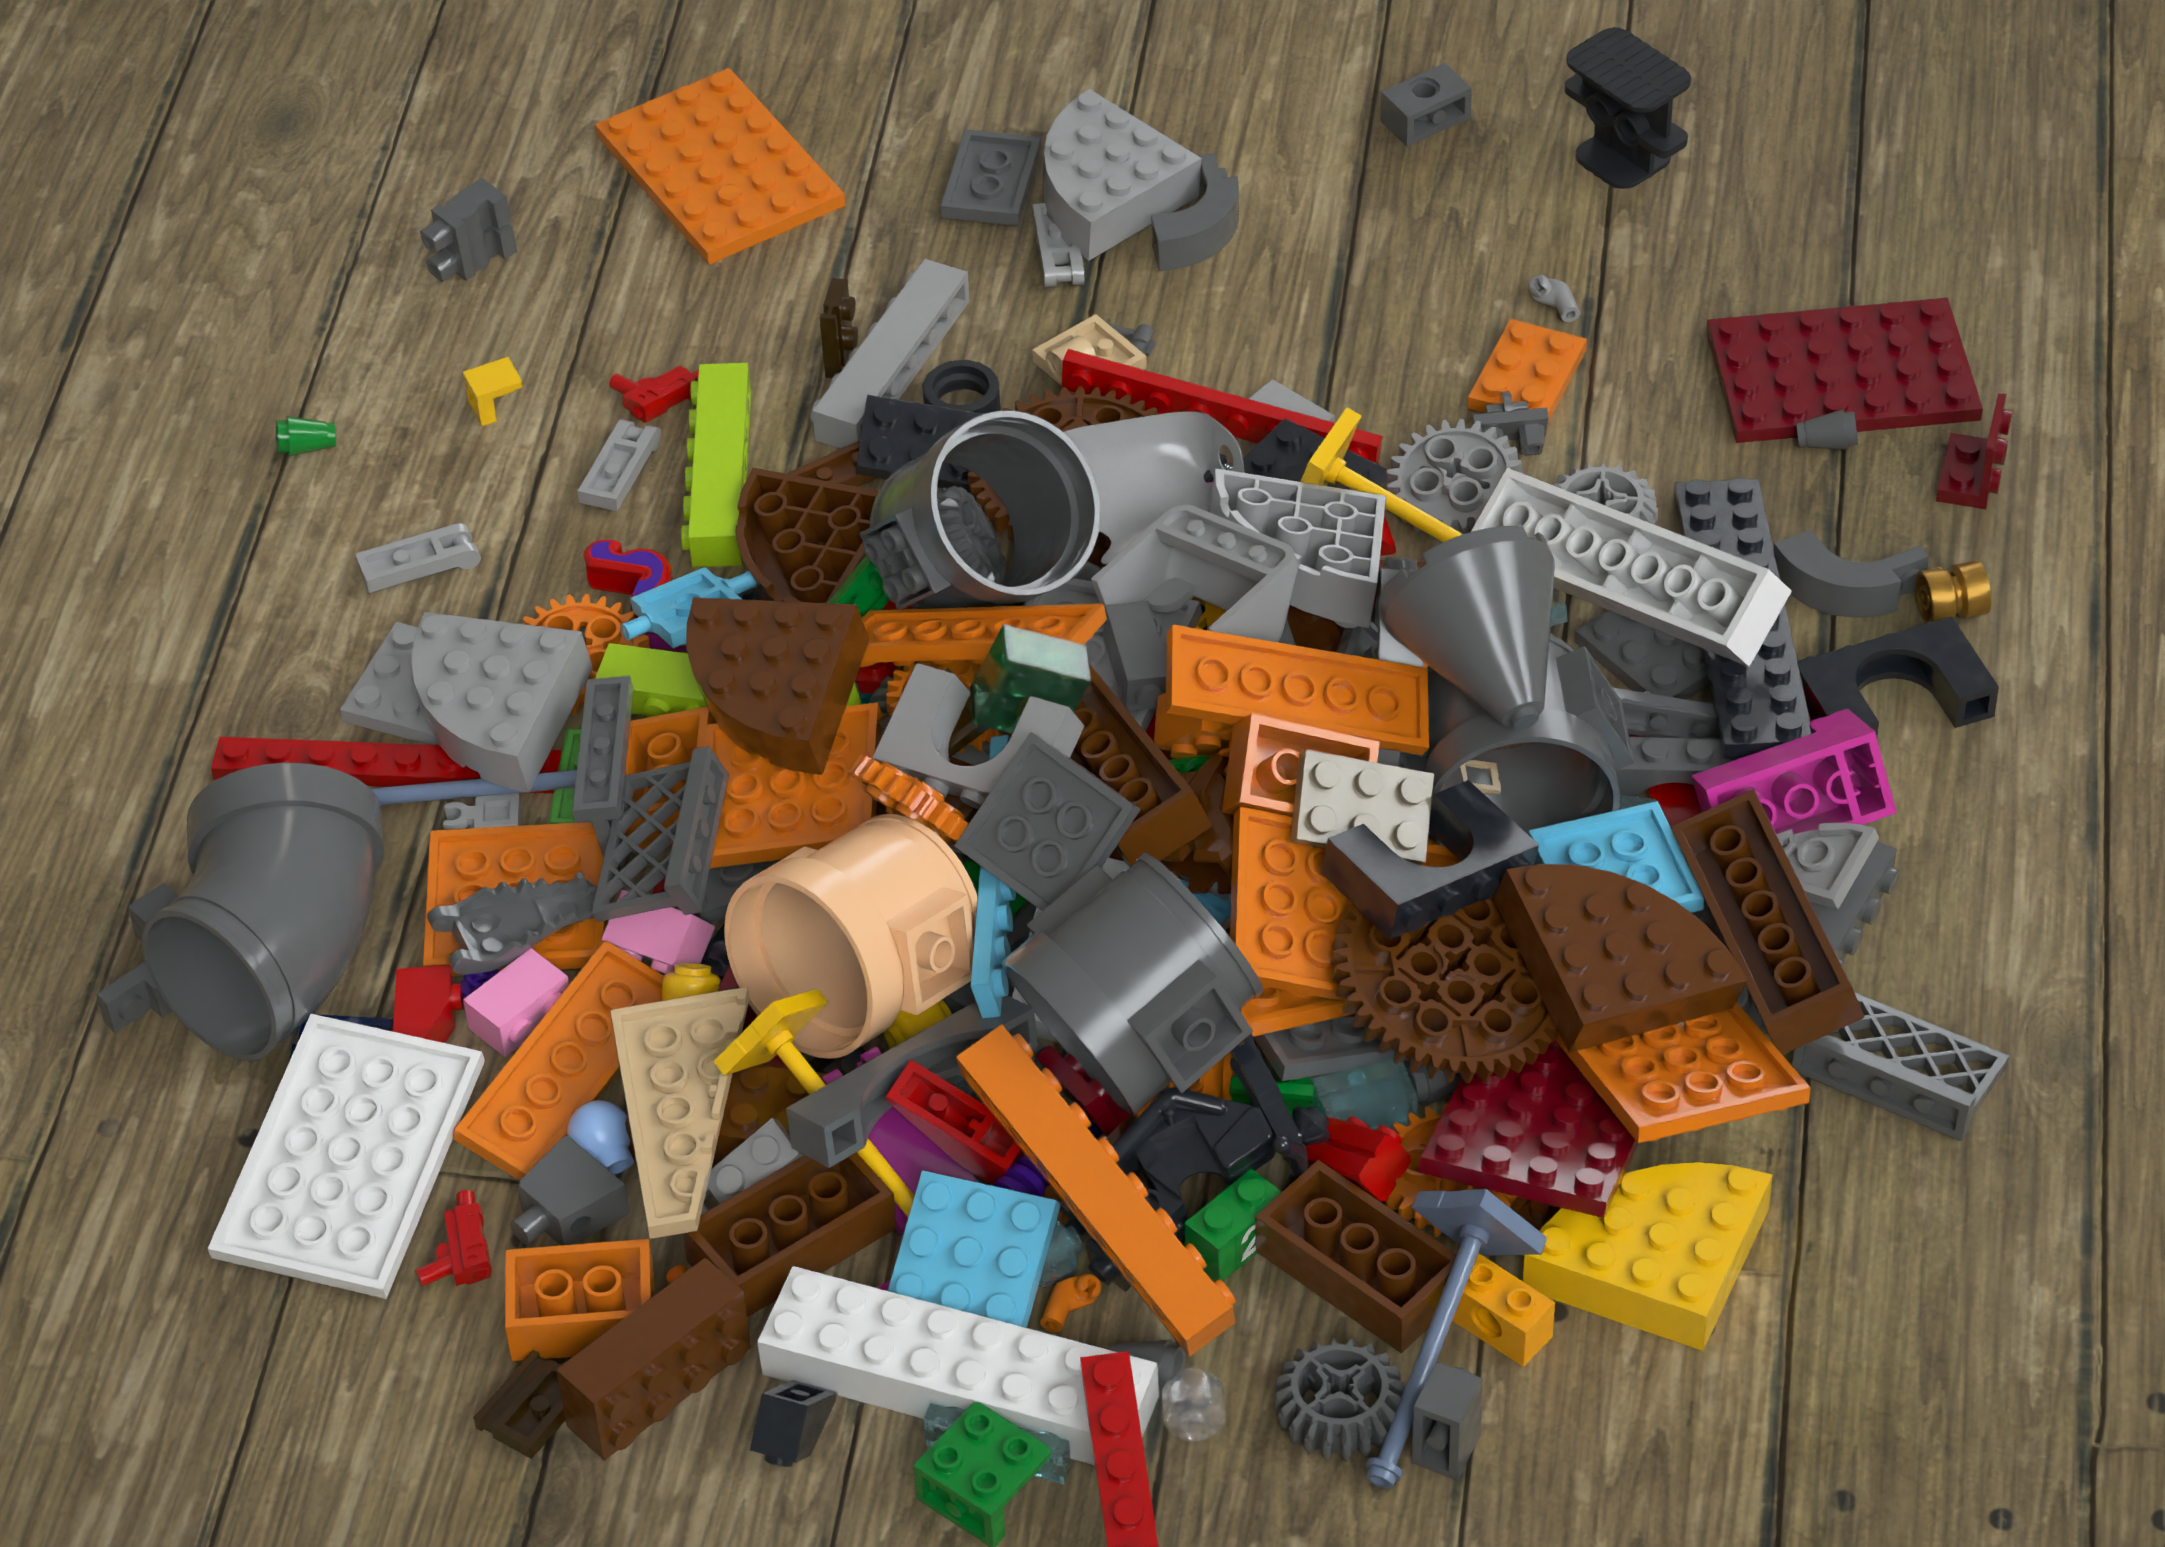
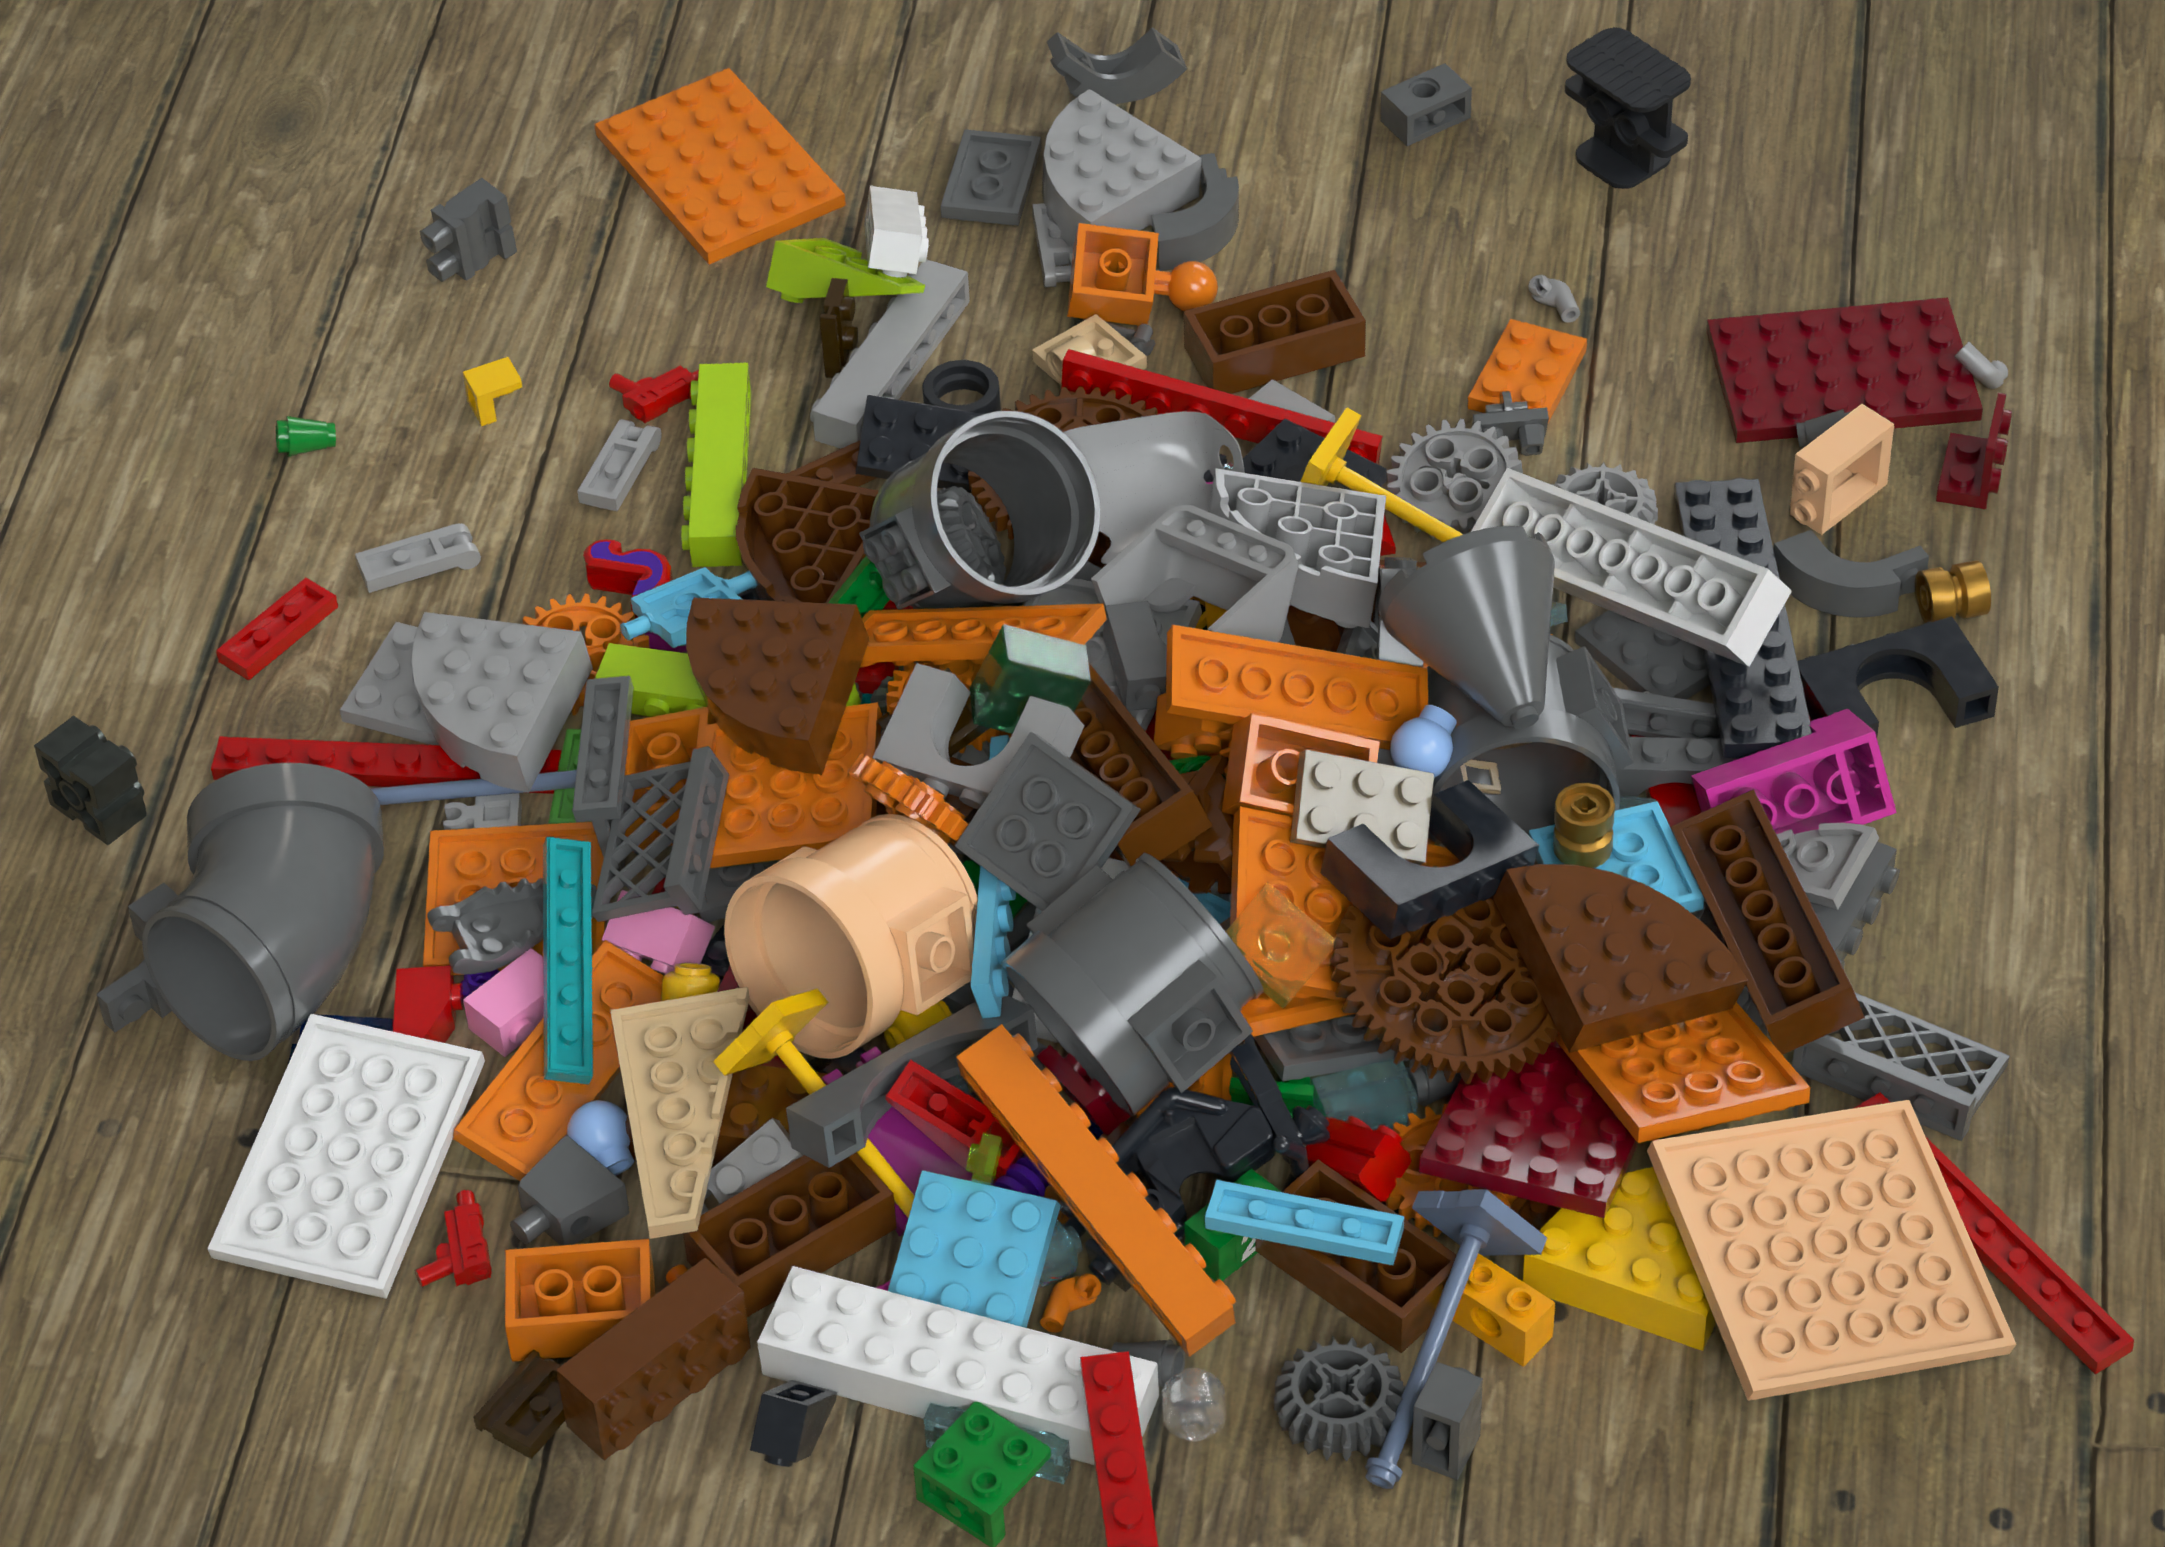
none -> pearl dark grey brick [34,715,147,845]
none -> red plate [216,577,338,681]
none -> teal tile [543,837,593,1084]
none -> lime wedge [766,238,925,303]
none -> white brick [864,186,929,277]
none -> clear neon green plate [966,1133,1003,1186]
none -> dark grey arch [1047,27,1187,105]
none -> orange brick [1067,223,1218,326]
none -> reddish brown brick [1183,269,1366,394]
none -> medium azure plate [1205,1180,1404,1265]
none -> clear yellow tile [1226,882,1336,1009]
none -> light blue piece [1390,705,1457,778]
none -> pearl gold wheel [1553,783,1615,868]
none -> light nougat plate [1647,1100,2016,1401]
none -> light nougat window [1790,404,1894,535]
none -> red plate [1853,1092,2134,1375]
none -> light grey arm [1955,342,2008,389]

